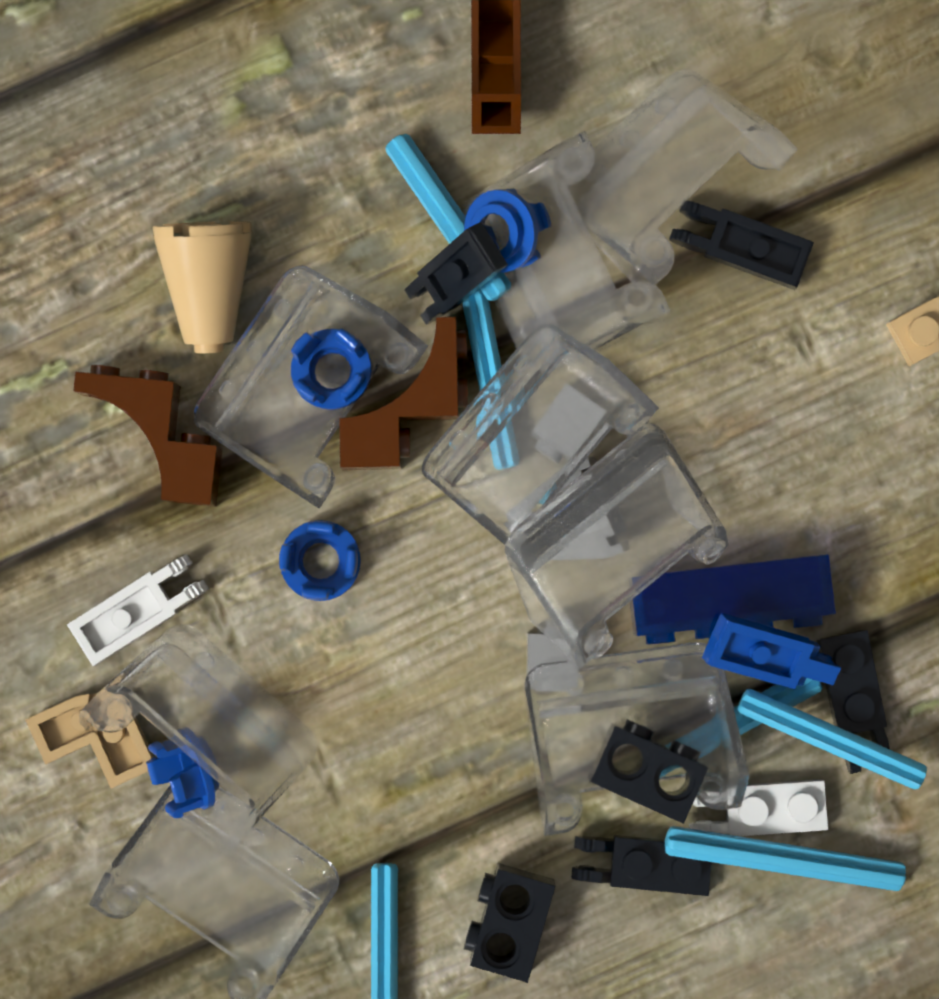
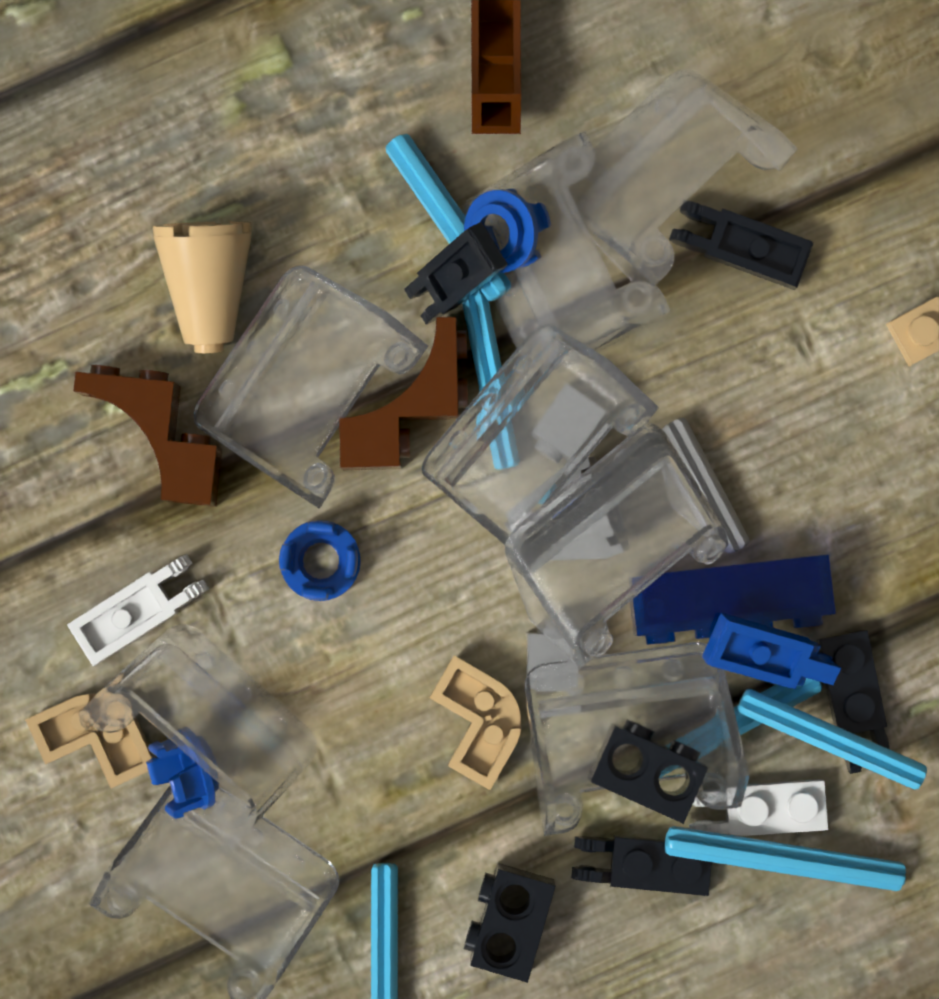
blue piece [291,328,372,410] -> none
none -> tan plate [429,655,521,790]
none -> light grey axle [662,418,749,553]

